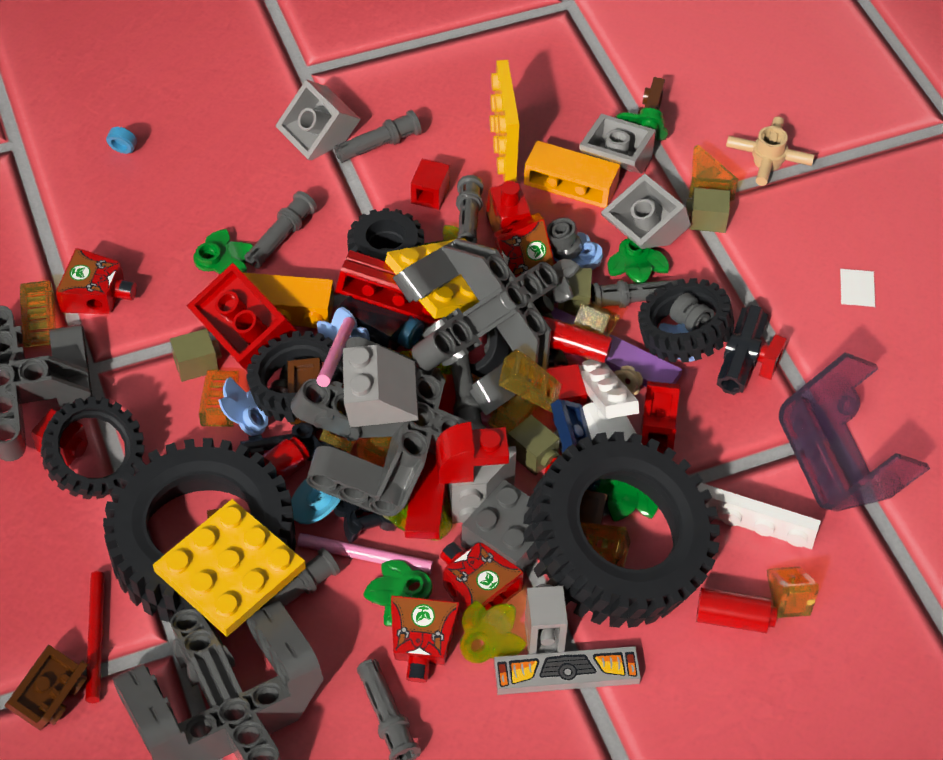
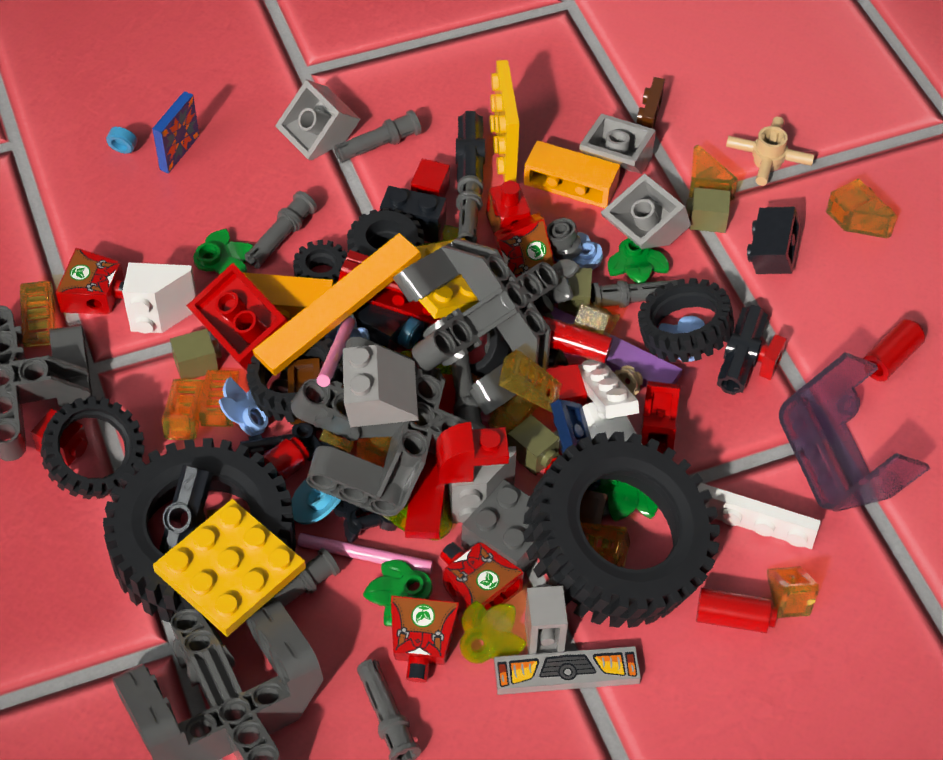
reddish brown bracket [4,644,88,730] -> none
red bar [85,571,105,703] -> none
green plate [615,108,668,141] -> none
dark grey wheel [670,293,714,332] -> none
white sticker [840,269,875,307] -> none
none -> white slope [122,262,197,333]
none -> blue tile [152,91,199,174]
none -> black piece [159,465,214,554]
none -> clear yellow slope [161,379,206,440]
none -> light orange tile [252,233,421,376]
none -> black tyre [293,240,347,285]
none -> black brick [380,186,446,243]
none -> black piece [456,111,485,191]
none -> black brick [747,207,801,274]
none -> clear yellow slope [826,178,897,238]
none -> red brick [862,319,925,381]

